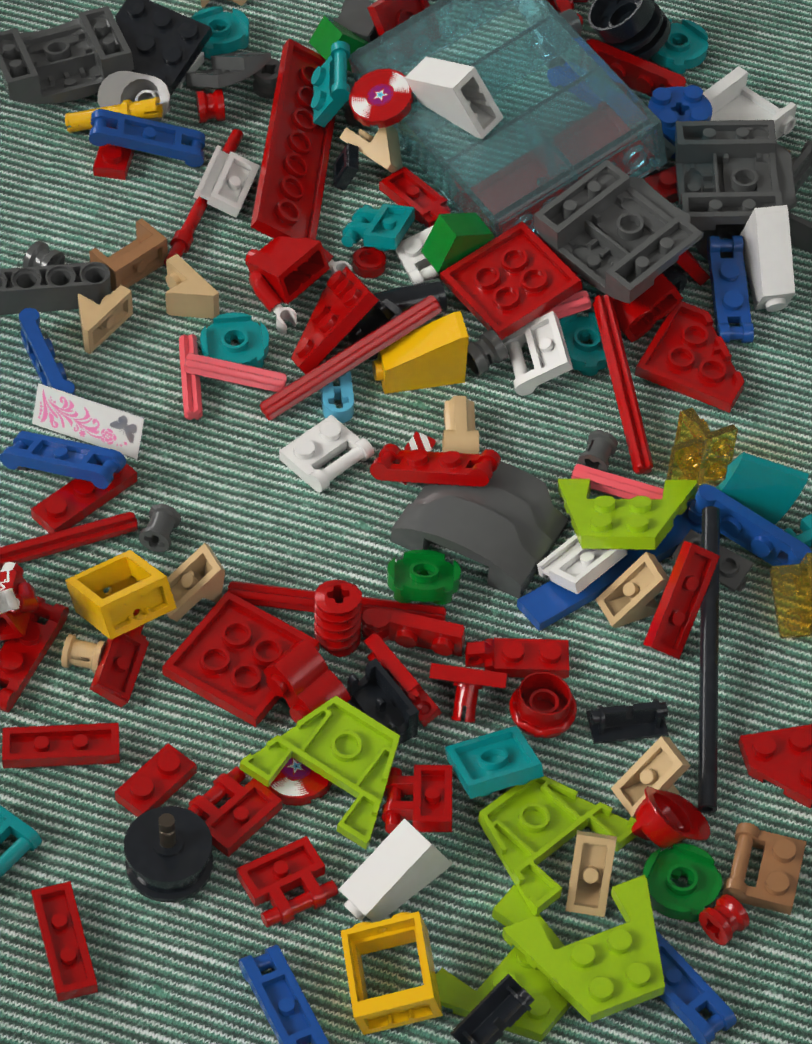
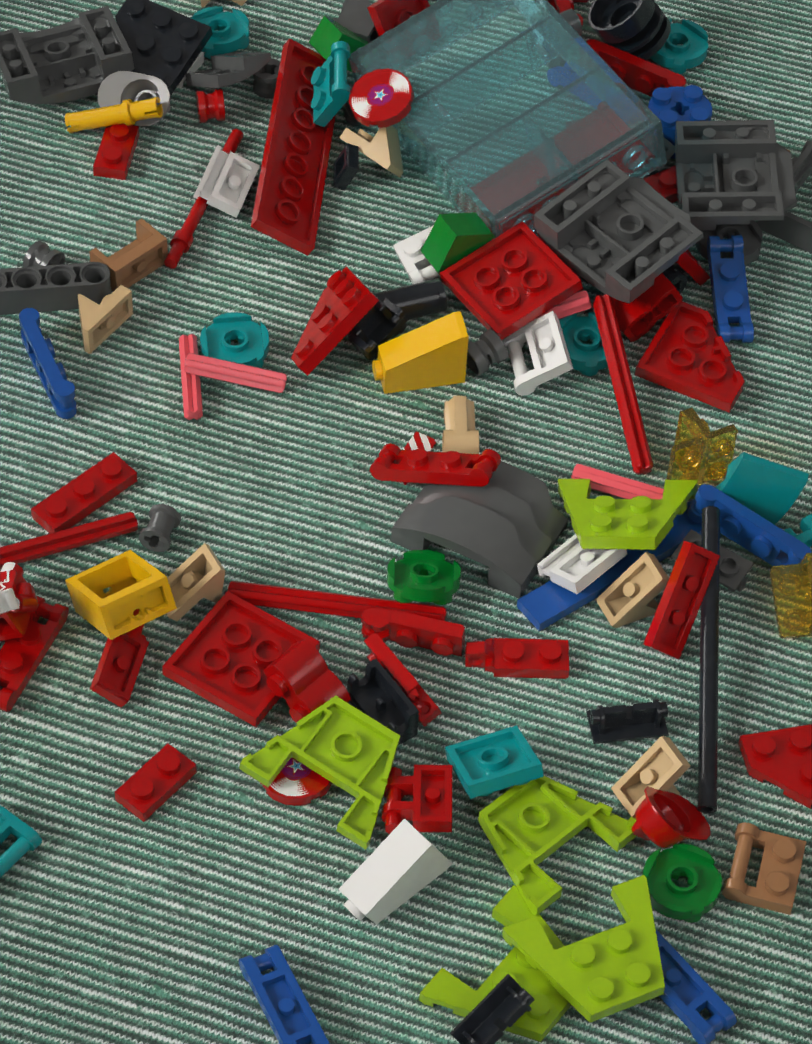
blue plate [0,431,126,489] -> none
red plate [2,723,120,769] -> none
red plate [31,881,98,1002] -> none
white sticker [32,383,144,459] -> none
tan bush [61,634,106,674] -> none
blue plate [89,109,206,168] -> none
black wheel [124,806,213,902] -> none
tan slope [165,254,220,319] -> none
red plate [188,766,283,857] -> none
red plate [236,836,339,928] -> none
red torso [245,236,352,334] -> none
red axle [259,295,442,420] -> none
white plate [279,415,374,493] -> none
red piece [314,580,362,658] -> none
medium azure beam [320,371,354,423] -> none
teal plate [341,204,415,251] -> none
yellow window [341,911,443,1035] -> none
red tile [352,246,386,278] -> none
red hinge [379,167,451,228] -> none
white slope [405,56,504,139] -> none
red tile [429,663,509,723] -> none
red piece [509,672,577,739] -> none
tan slope [565,830,617,917] -> none
dark grey bush [577,430,618,472] -> none
red wheel [699,894,750,945] -> none
white panel [703,66,797,140] -> none
white slope [740,205,795,312] -> none

